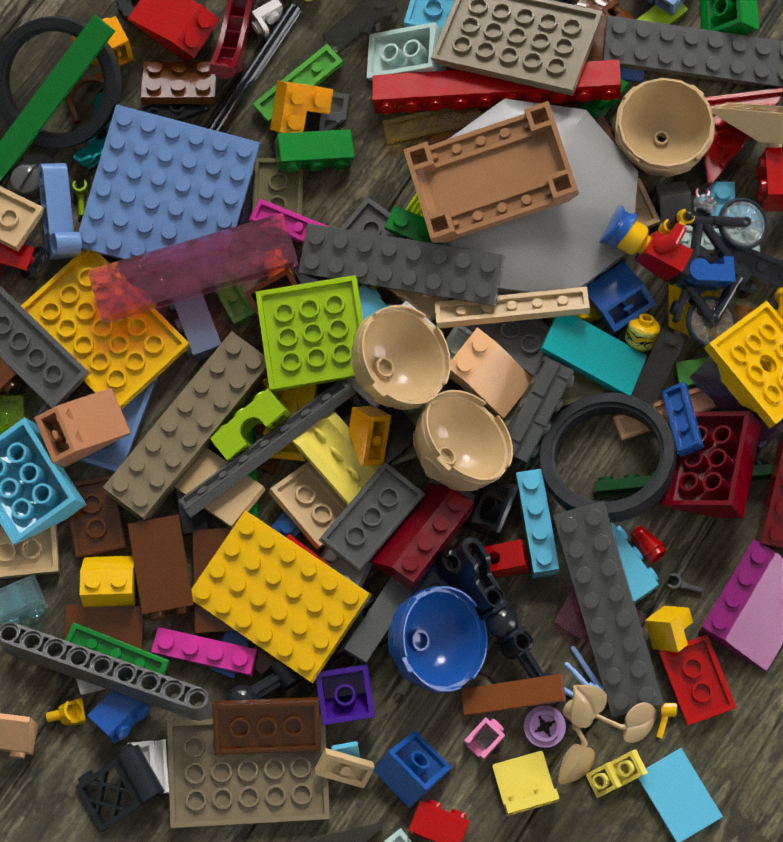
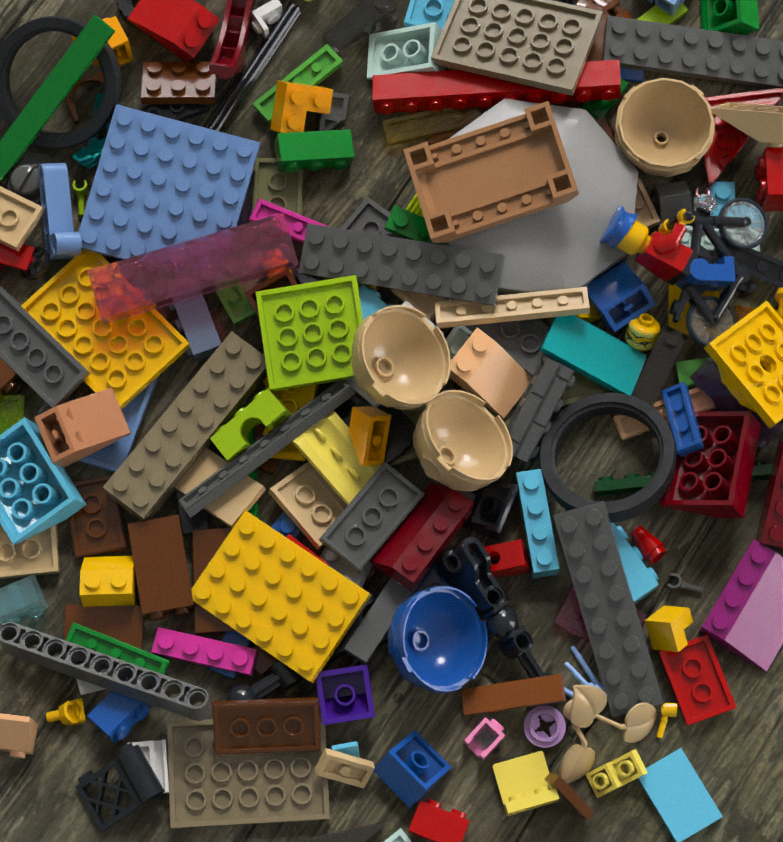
none -> reddish brown tile [544,772,594,820]

